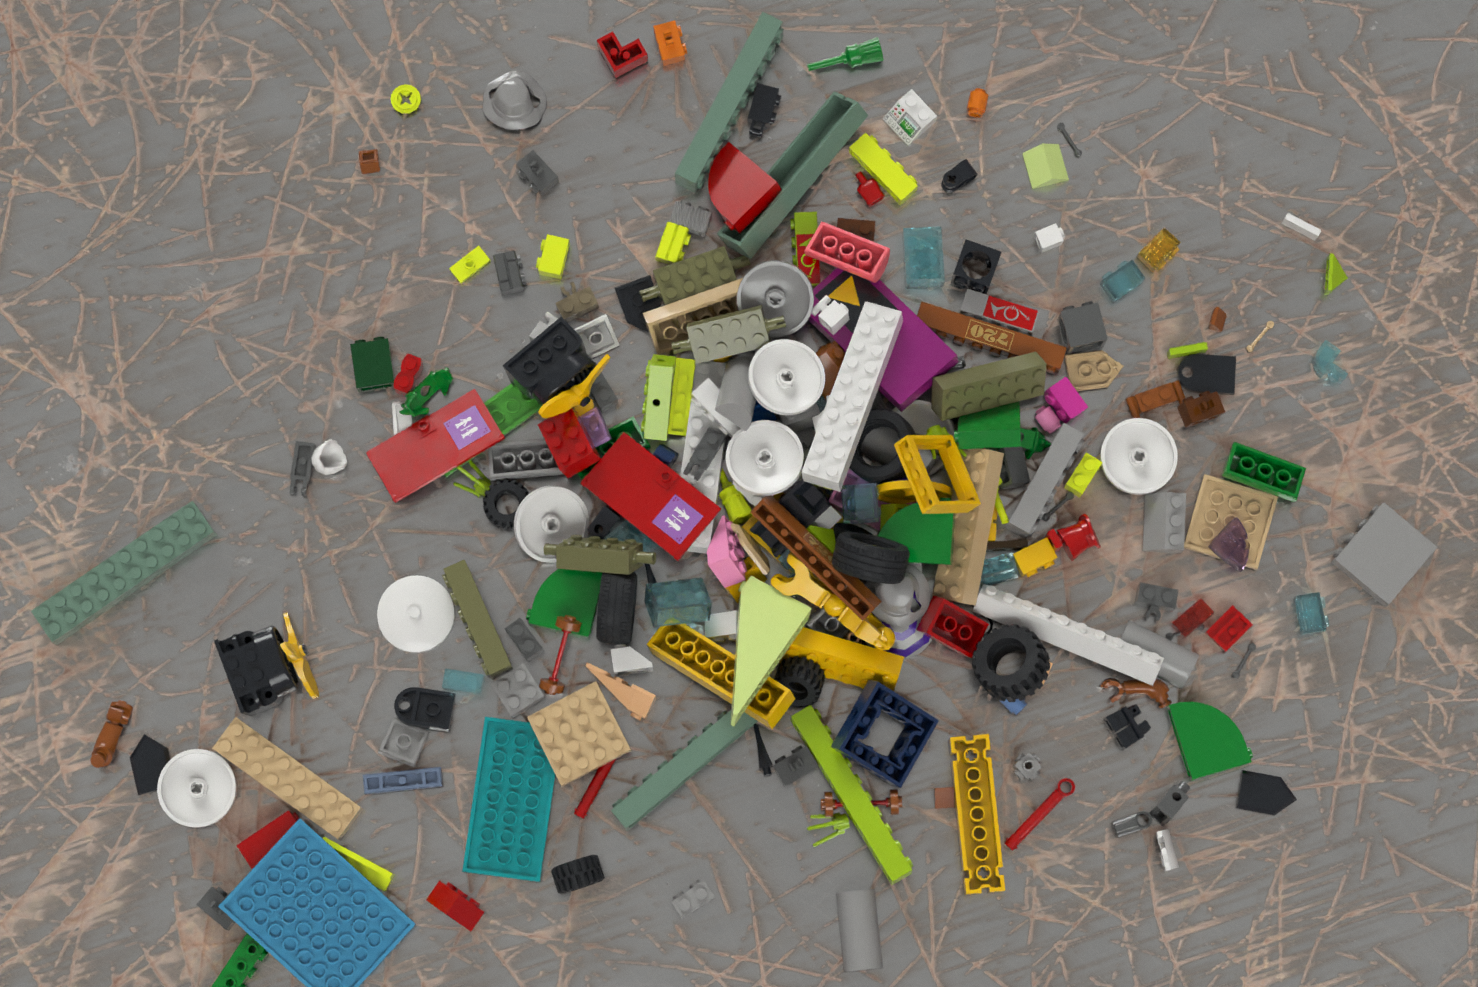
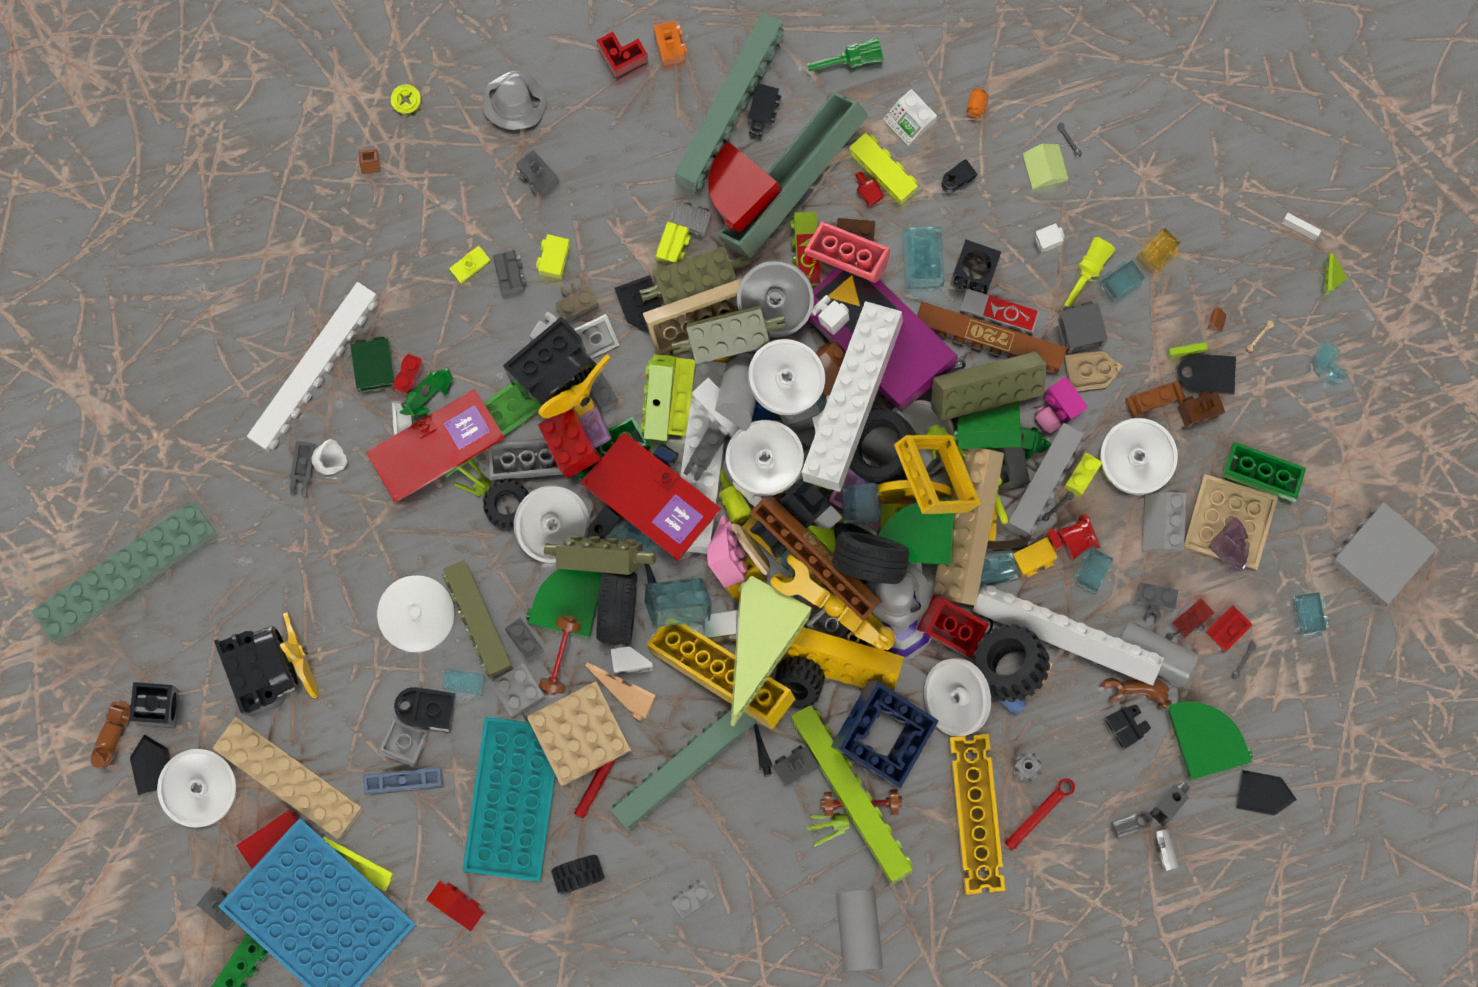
dark orange slope [934,787,955,809] -> none
none -> black brick [129,682,179,728]
none -> white brick [247,282,378,452]
none -> white dish [924,658,991,737]
none -> neon yellow piece [1064,237,1115,307]
none -> clear light blue brick [1073,548,1113,594]

